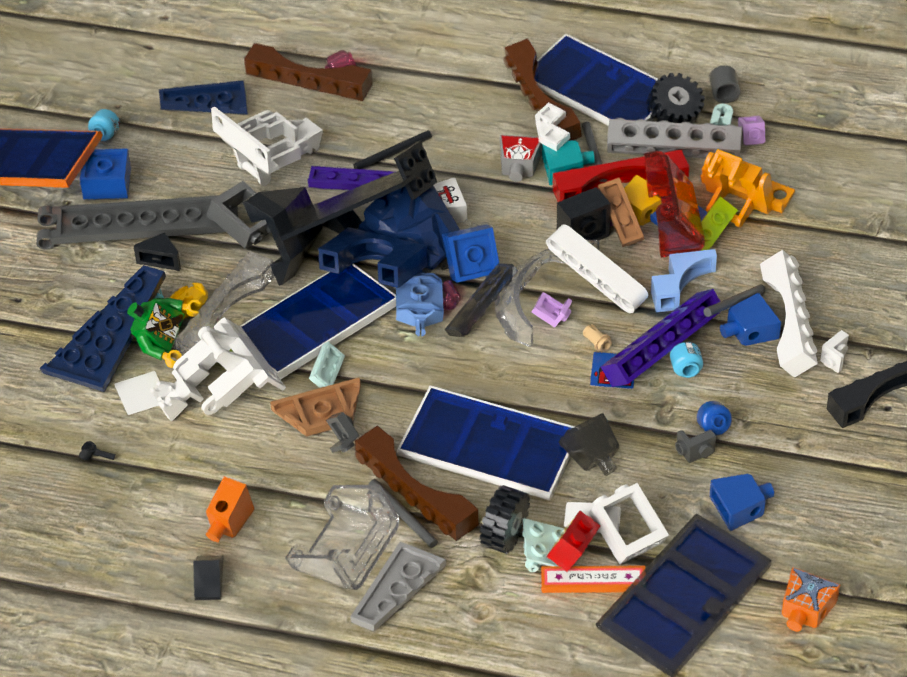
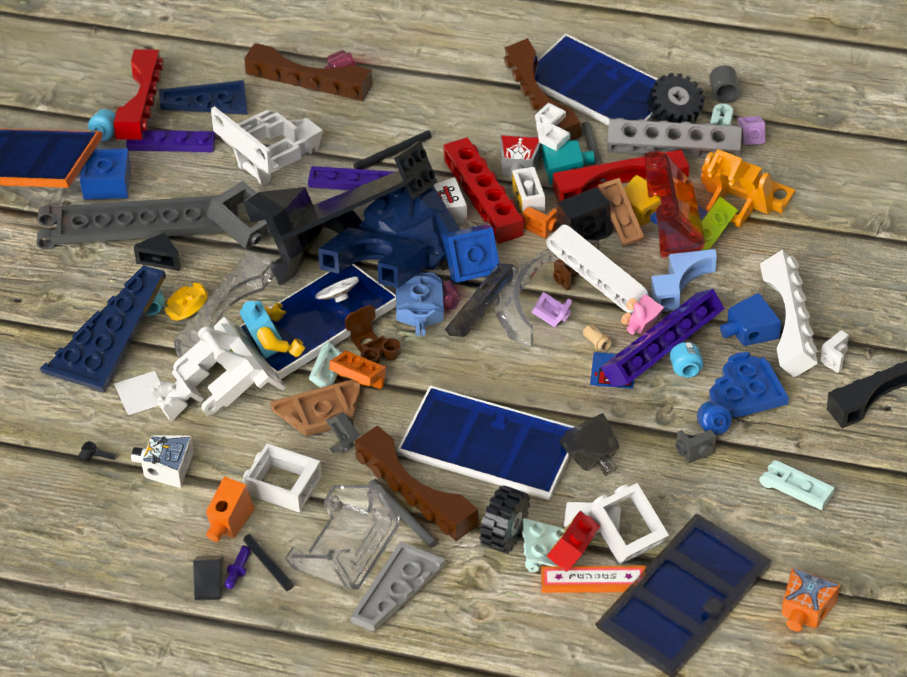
torso [127,298,201,368] -> none
dark grey bar [703,284,765,317] -> none
blue torso [709,474,774,531] -> none
none -> red arch [114,49,164,140]
none -> dark purple plate [126,130,216,152]
none -> torso [131,435,194,488]
none -> dark purple piece [225,545,250,589]
none -> torso [239,301,306,359]
none -> white window [243,444,322,513]
none -> black bar [243,534,294,591]
none -> white dish [315,277,359,302]
none -> orange bracket [329,351,386,389]
none -> reddish brown piece [345,305,401,364]
none -> red brick [443,137,525,244]
none -> white brick [512,167,545,215]
none -> orange bracket [523,206,557,239]
none -> reddish brown bracket [553,259,579,291]
none -> bright pink piece [621,294,664,334]
none -> blue plate [709,352,789,417]
none -> light aqua plate [759,460,835,510]

